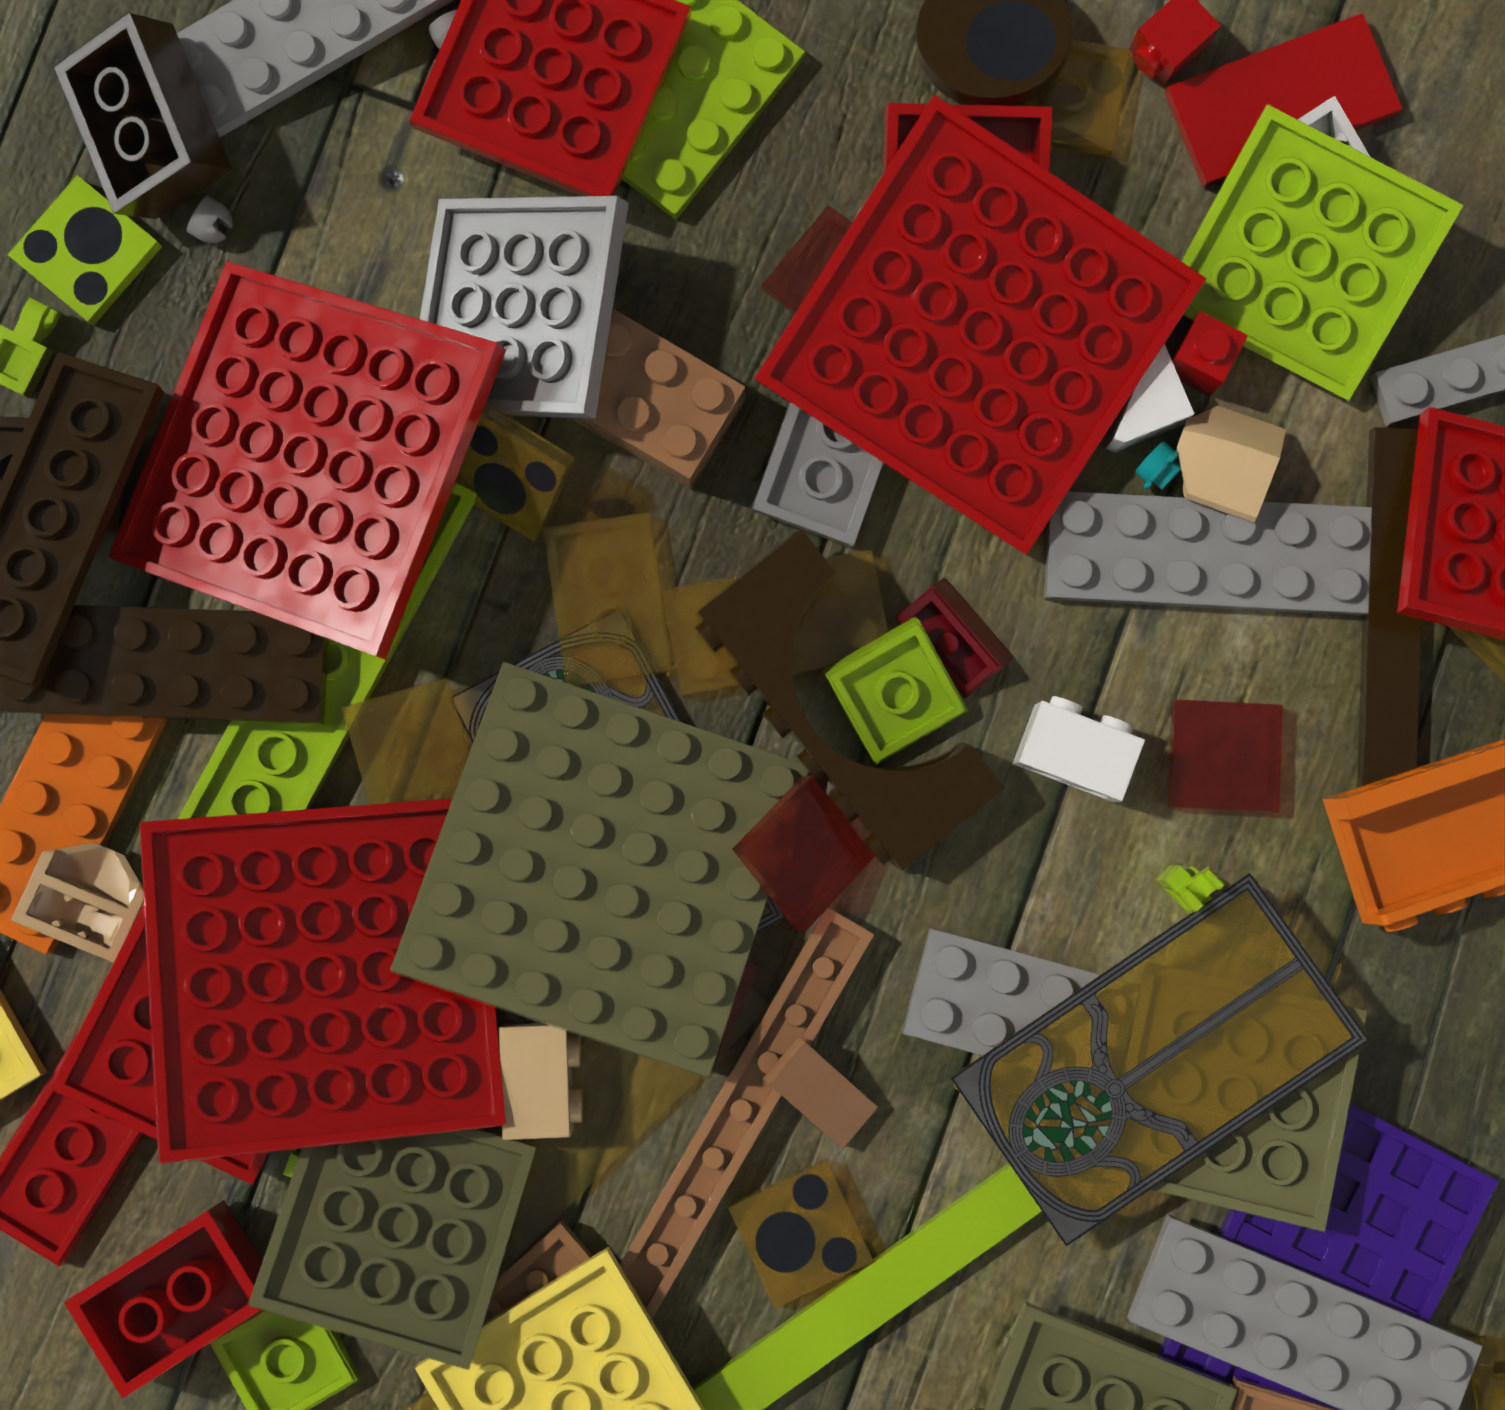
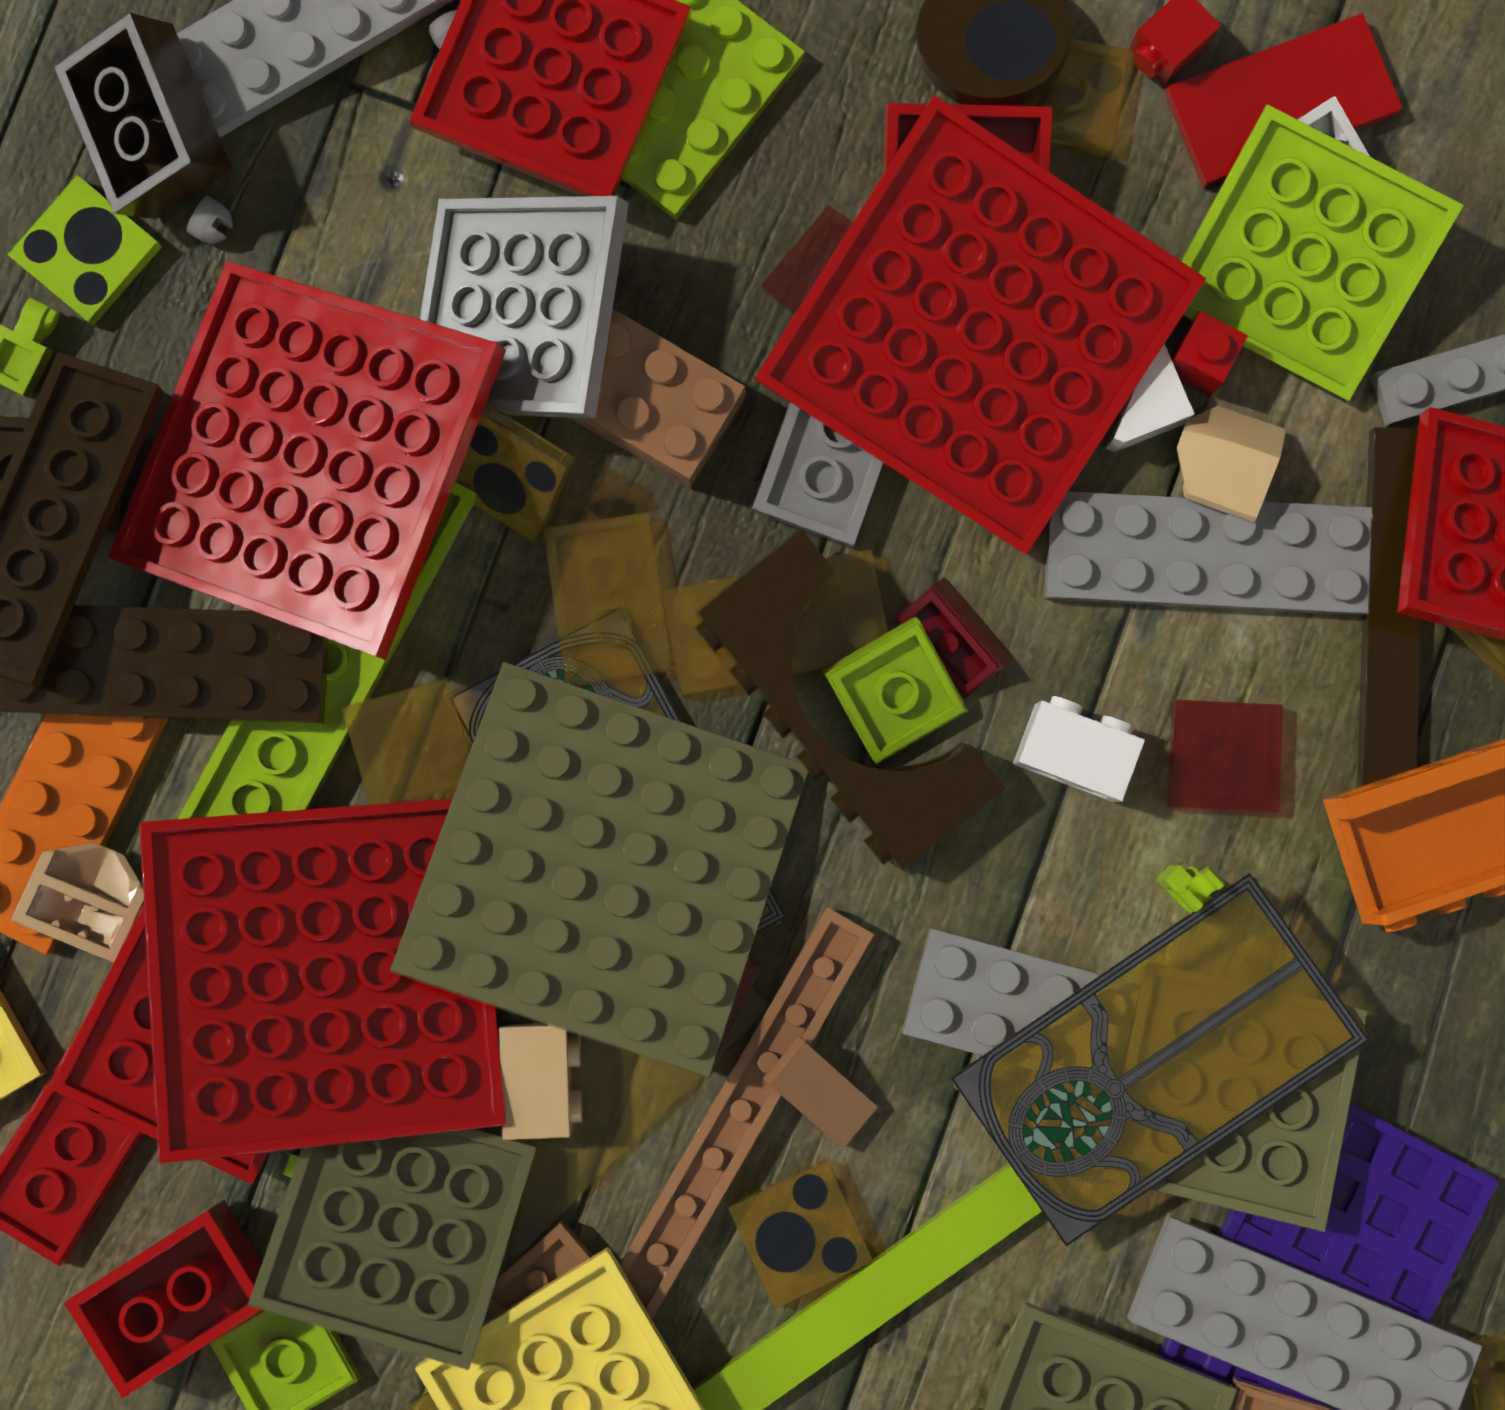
clear red tile [732,776,875,931] -> none
teal plate [1135,441,1181,490] -> none

